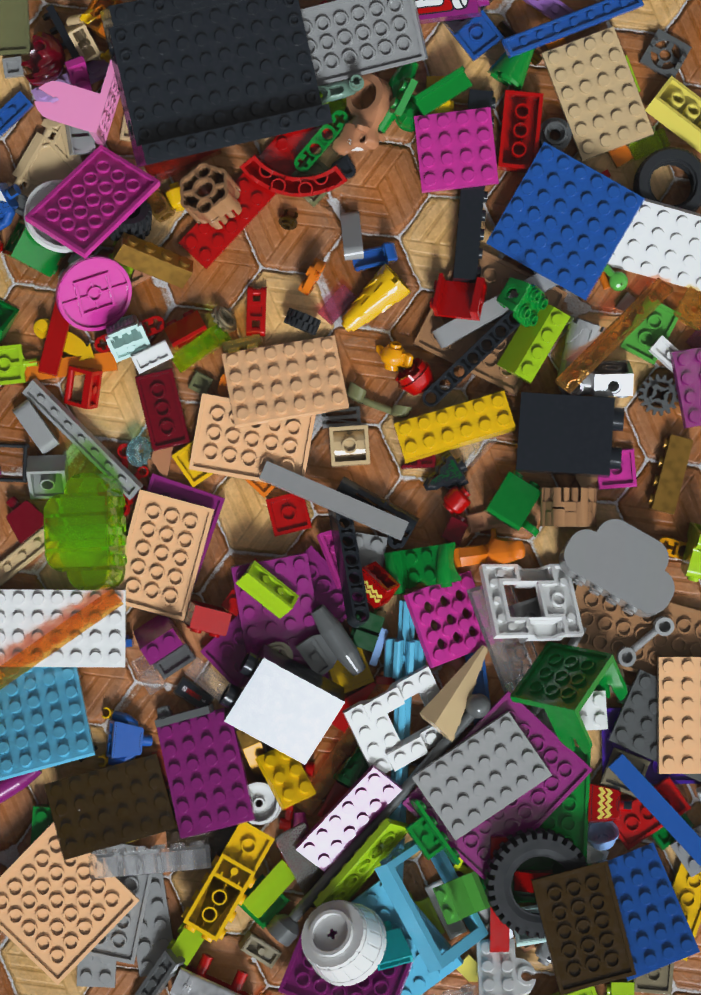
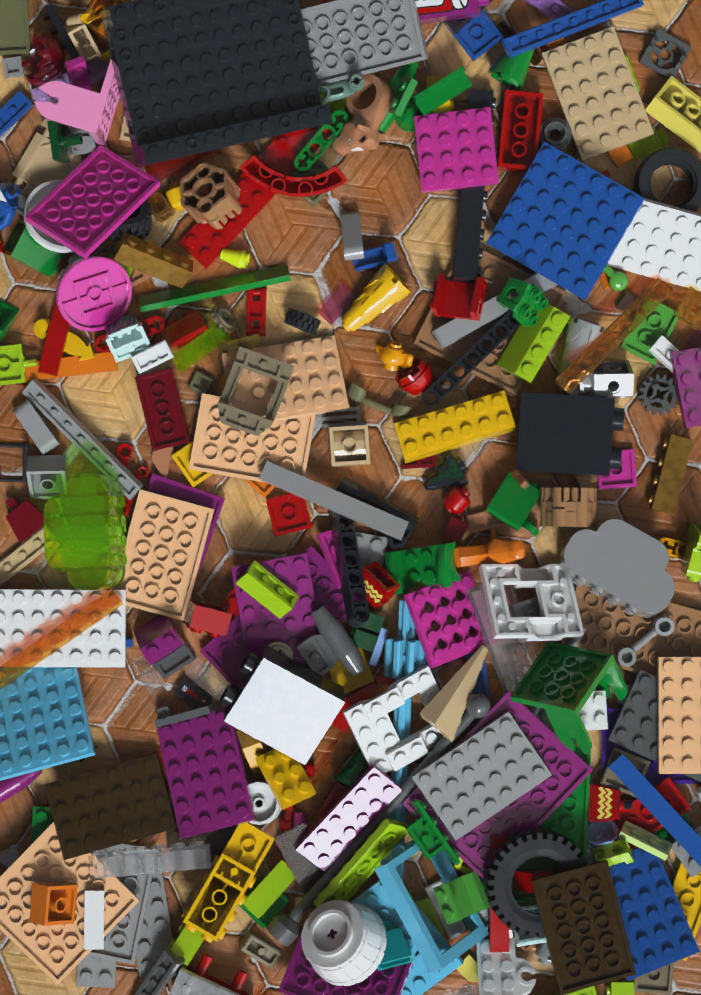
red tile [63,365,103,409] -> none
blue torso [98,707,153,767] -> none
clear light blue gear [126,436,153,467] -> none
dark brown plate [278,209,298,230] -> none
orange plate [298,258,326,296] -> none
black tile [331,154,356,179] -> none
none -> orange slope [29,882,78,926]
none -> dark green tile [47,121,83,163]
none -> white tile [84,890,105,949]
none -> green tile [138,265,291,312]
none -> dark tan wedge [217,346,294,436]
none -> neon yellow cone [220,248,250,269]
none -> nougat tile [511,470,530,490]
none -> lime leg [594,838,634,867]
none -> yellowish green hinge [617,821,673,861]

